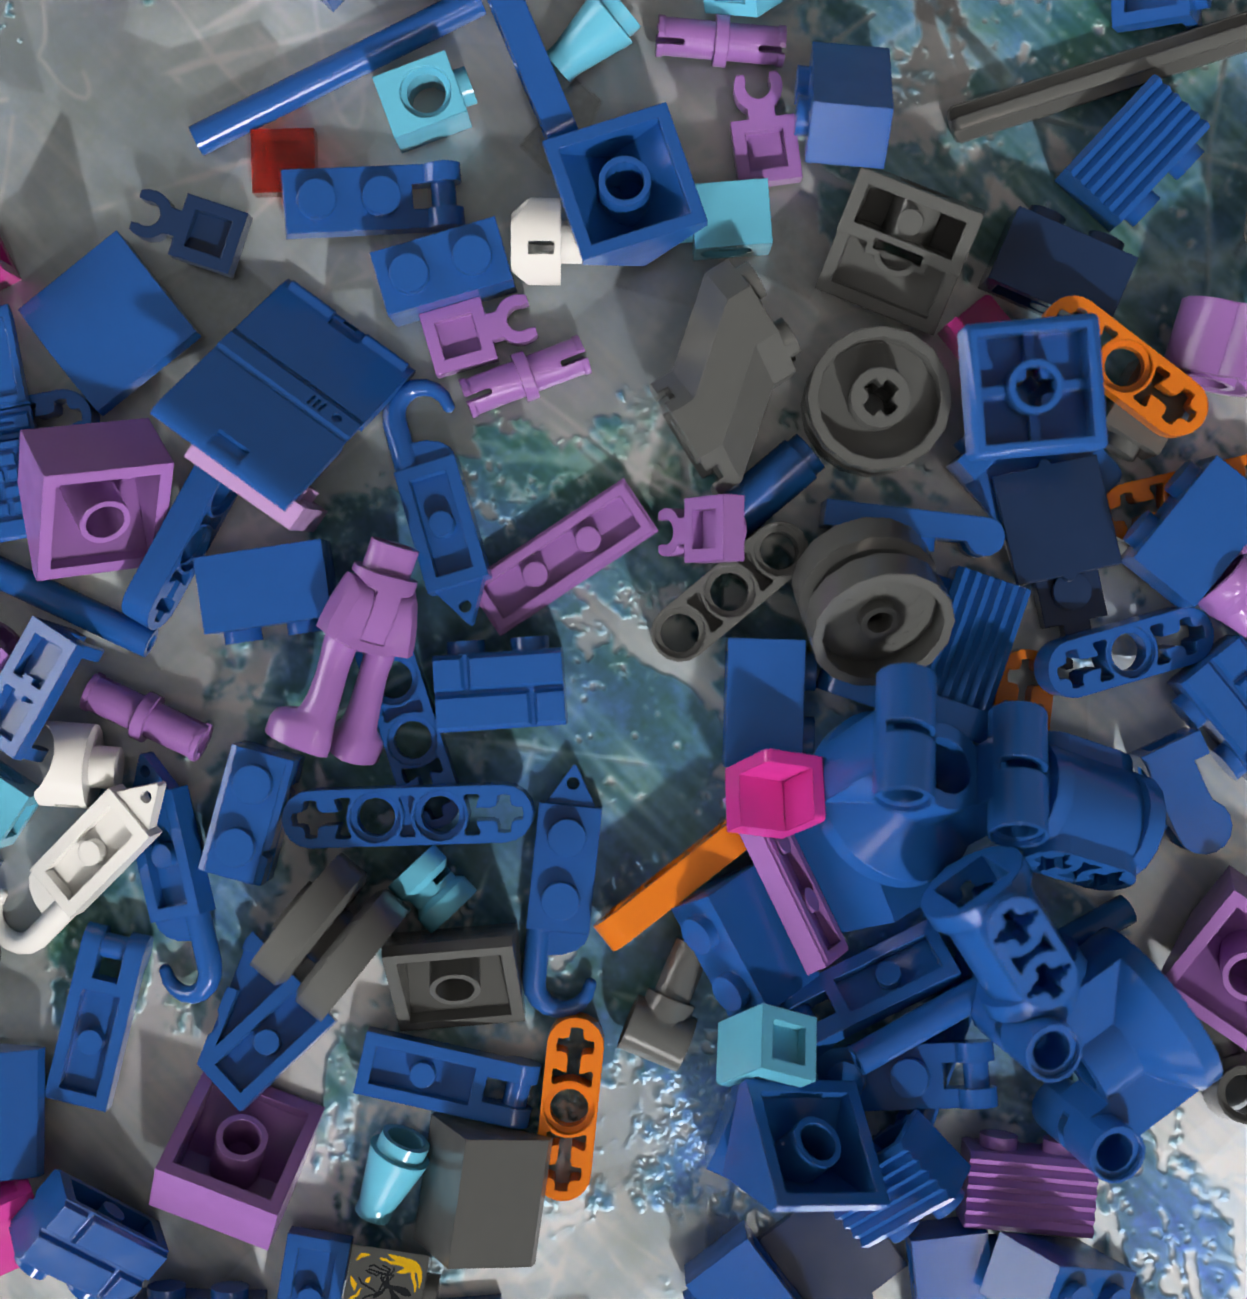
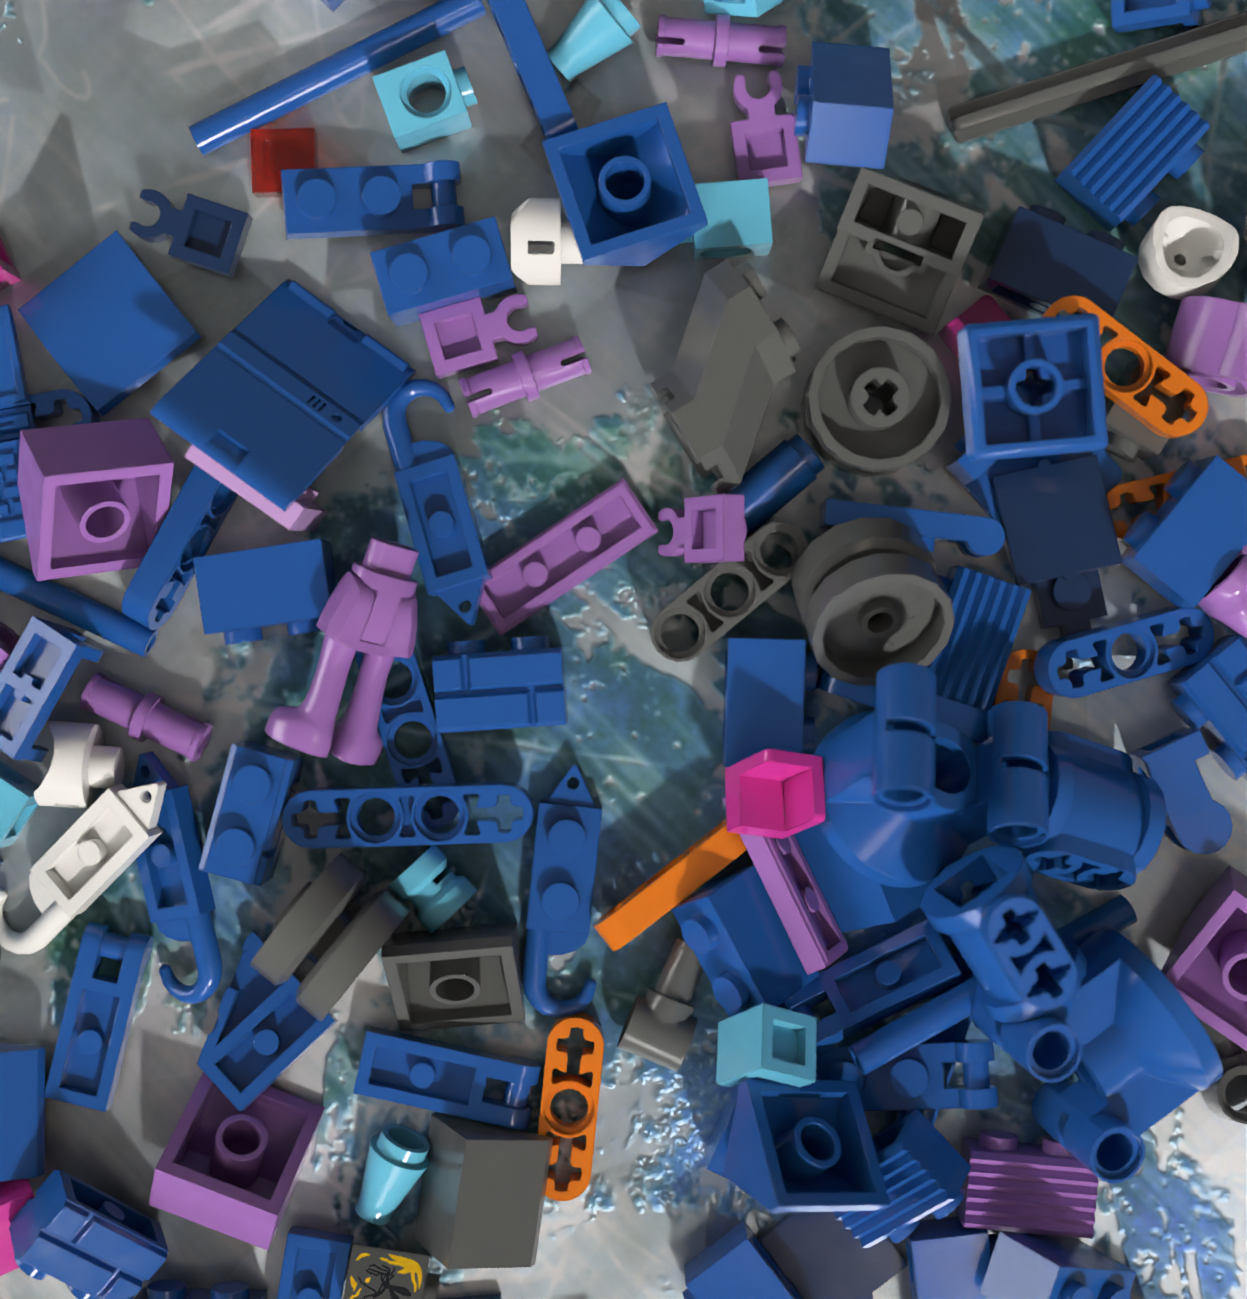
none -> white piece [1138,206,1239,300]

